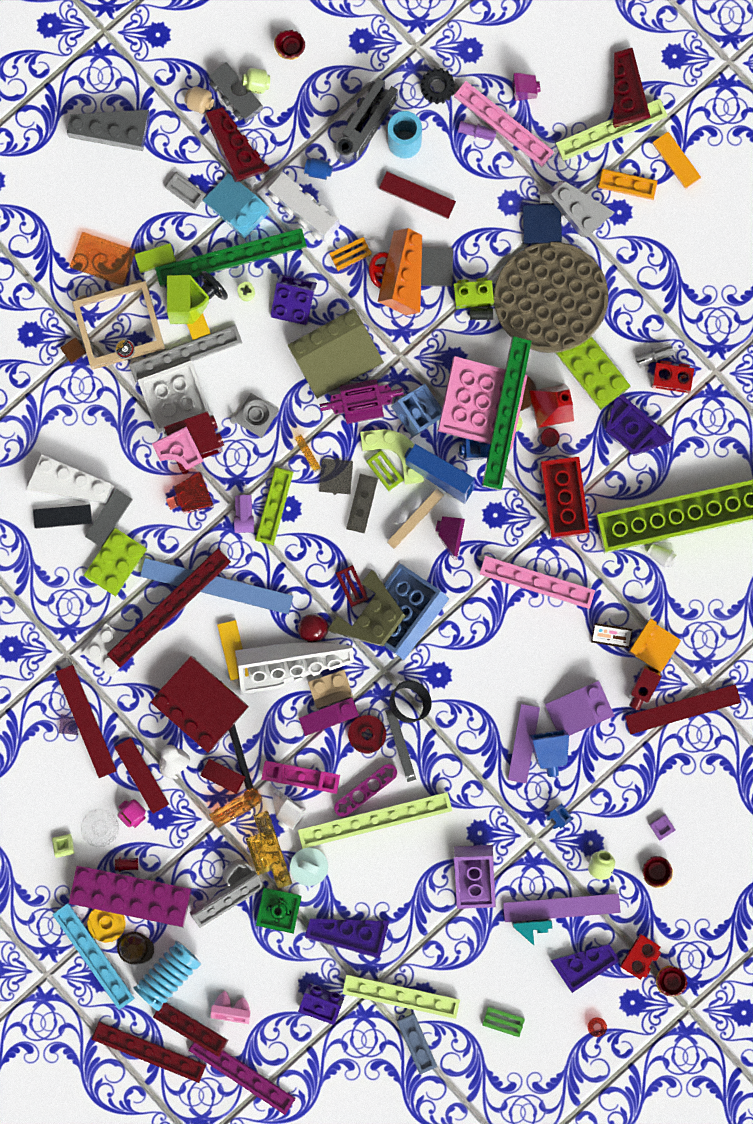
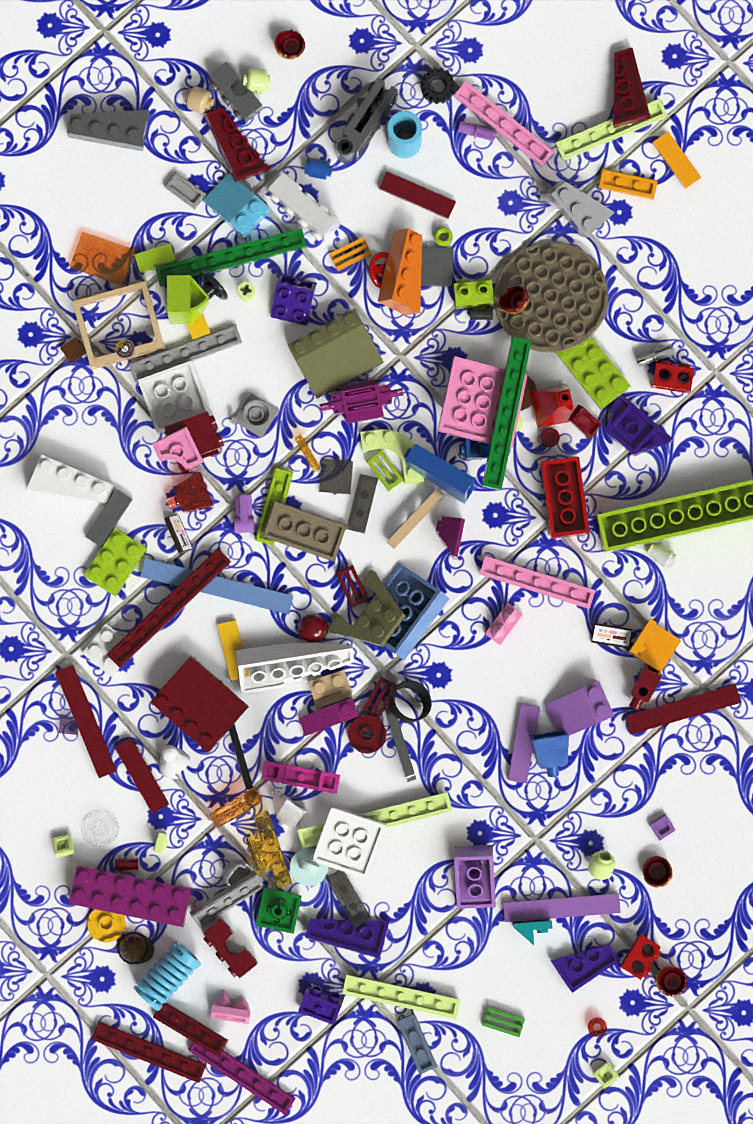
black tile [33,505,92,529] -> none
medium azure plate [52,903,135,1010] -> none
dark pink head [117,799,146,828] -> none
dark red slope [200,759,246,794] -> none
magenta beam [334,764,397,817] -> none
medium blue brick [391,384,442,438] -> none
magenta slope [512,73,541,101] -> none
dark blue tile [523,205,562,244] -> none
blue tile [547,803,573,829] -> none
none -> yellowish green tile [154,833,168,853]
none -> slope [164,515,193,554]
none -> dark red arch [203,918,258,979]
none -> dark tan tile [262,501,347,562]
none -> white plate [312,806,386,879]
none -> clear smoke tile [325,870,371,928]
none -> dark red tile [363,676,397,719]
none -> lime plate [434,227,453,246]
none -> bright pink tile [485,603,523,645]
none -> dark red hair [498,285,529,314]
none -> dark red tile [568,404,601,440]
none -> yellowish green tile [592,1061,620,1089]

